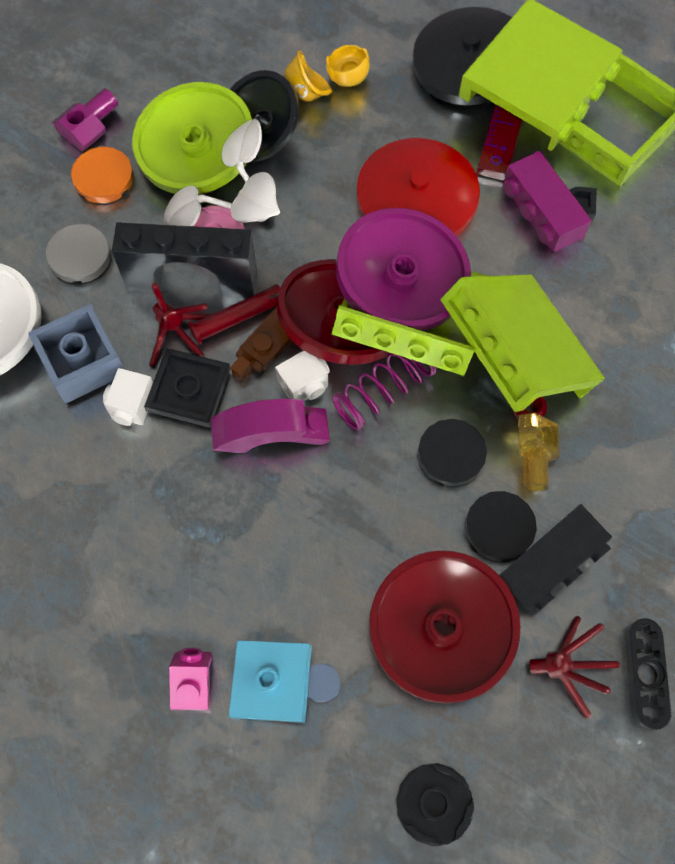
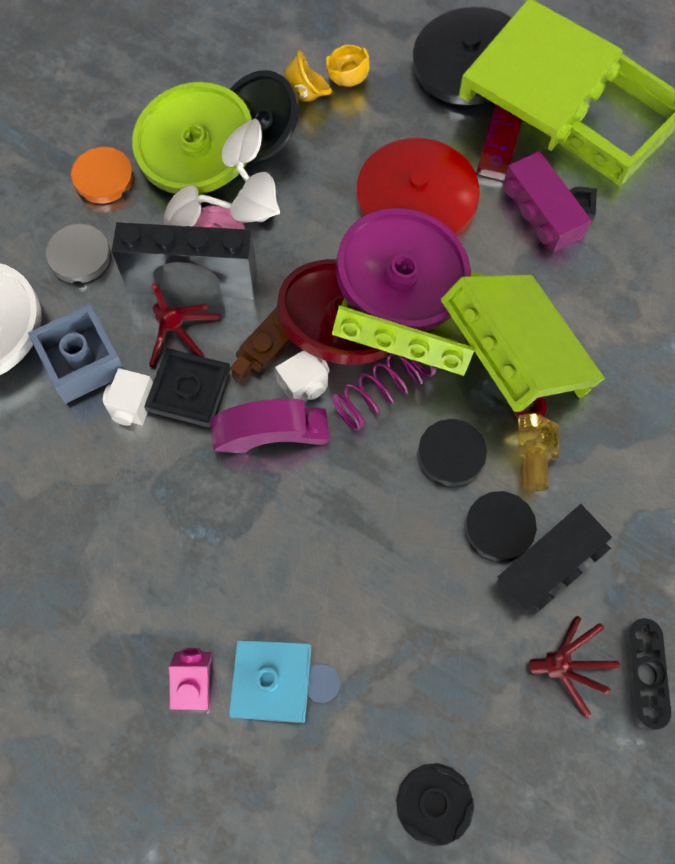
magenta piece [52,88,118,152] -> none
dark red pin [188,284,280,345] -> none
dark red dish [370,551,521,703] -> none

